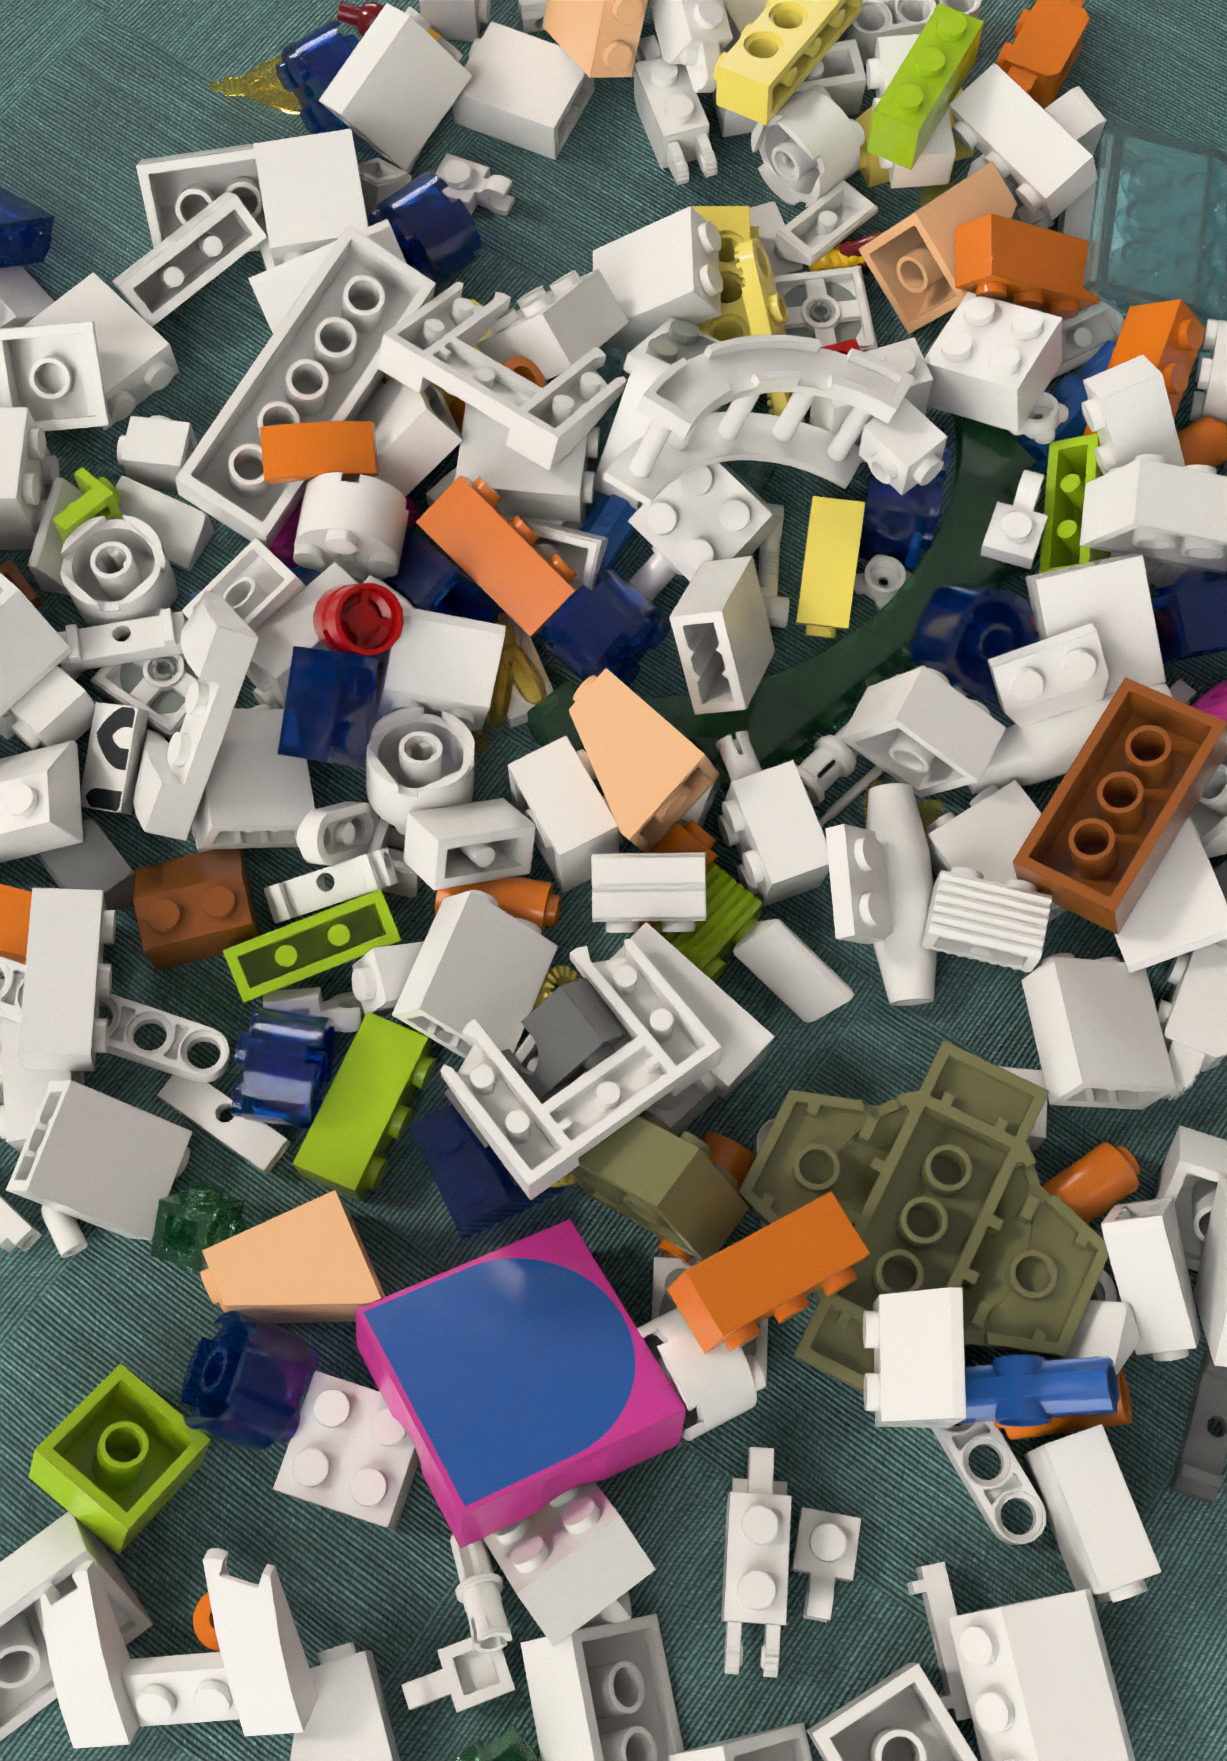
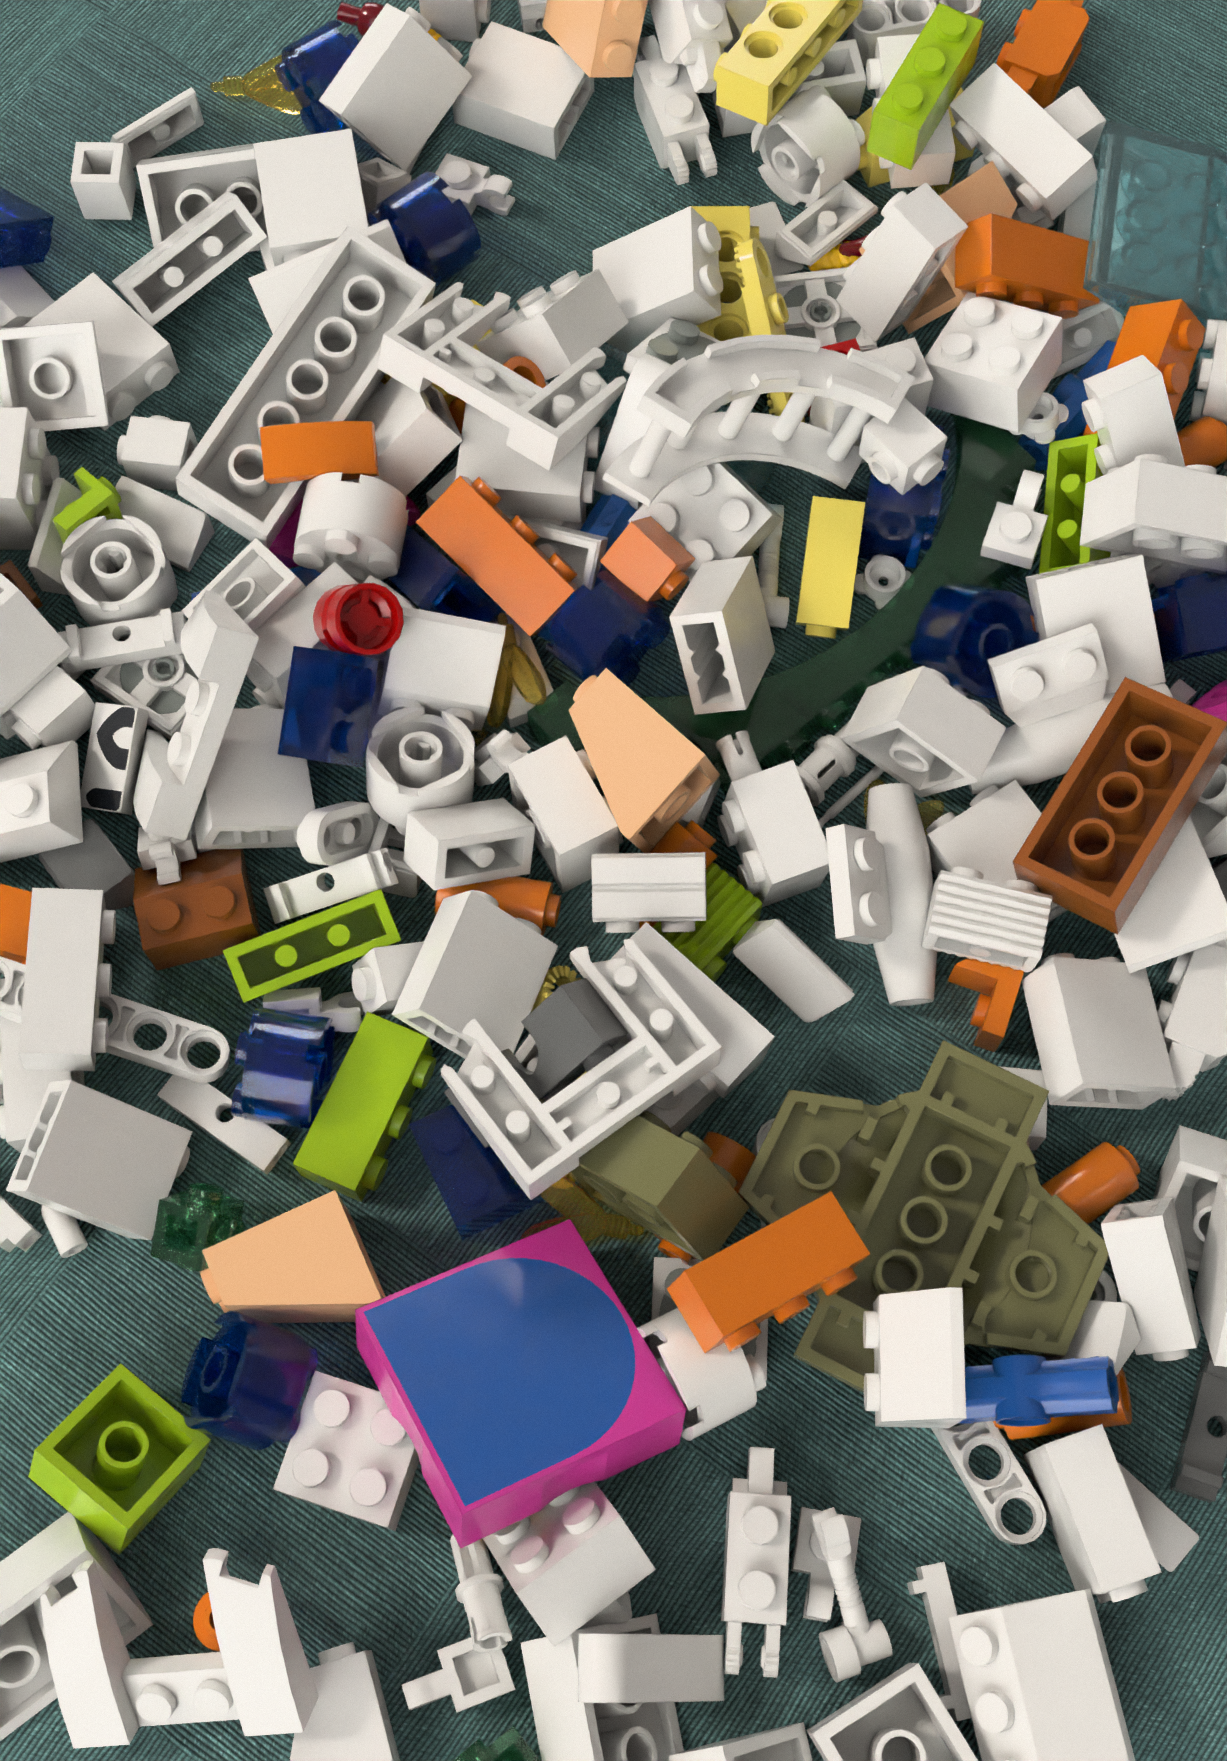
none -> white brick [70,142,137,220]
none -> white slope [110,87,204,168]
none -> white plate [137,827,197,885]
none -> white plate [470,729,531,786]
none -> clear yellow piece [519,1176,644,1242]
none -> white beam [578,1634,724,1703]
none -> orange brick [600,516,695,604]
none -> white brick [812,1507,893,1682]
none -> white brick [836,182,968,342]
none -> orange slope [948,958,1024,1052]
none -> white sticker [1118,1463,1199,1572]

